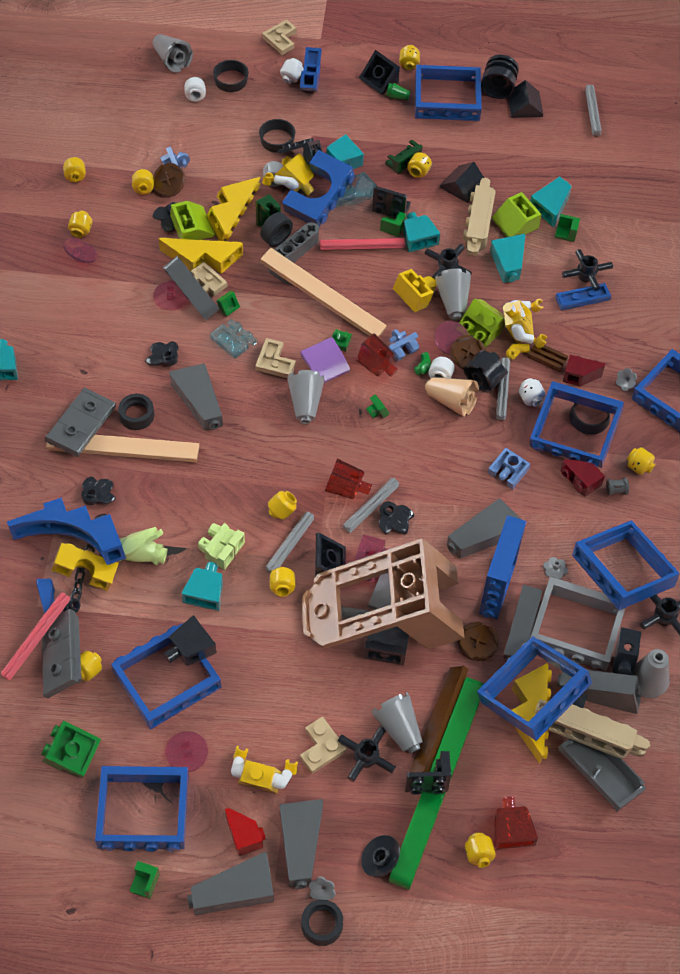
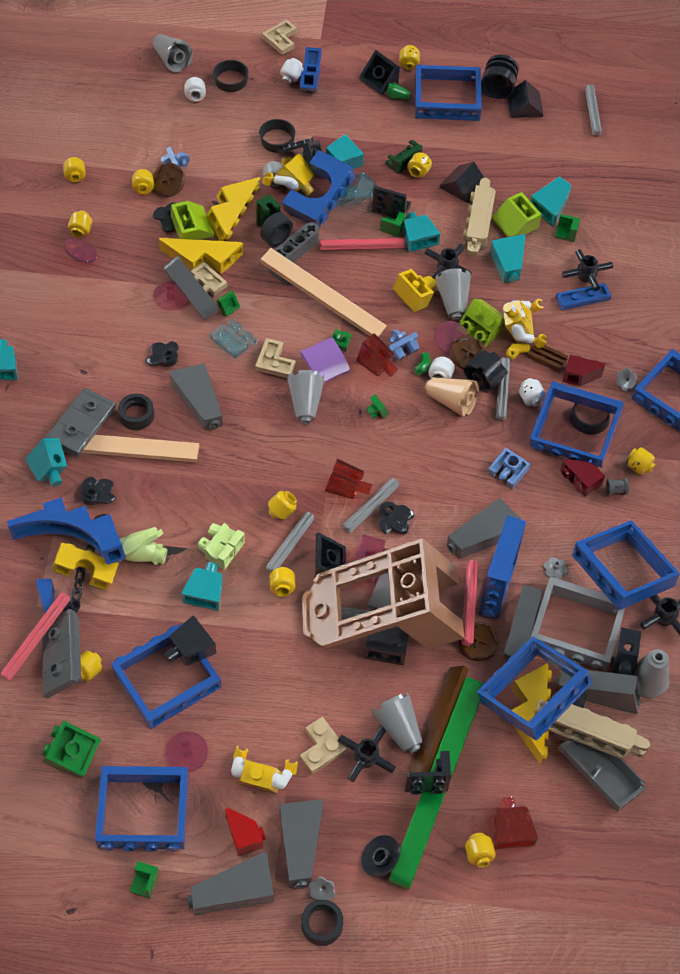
none -> teal torso [25,438,67,487]
none -> coral axle [461,560,478,646]

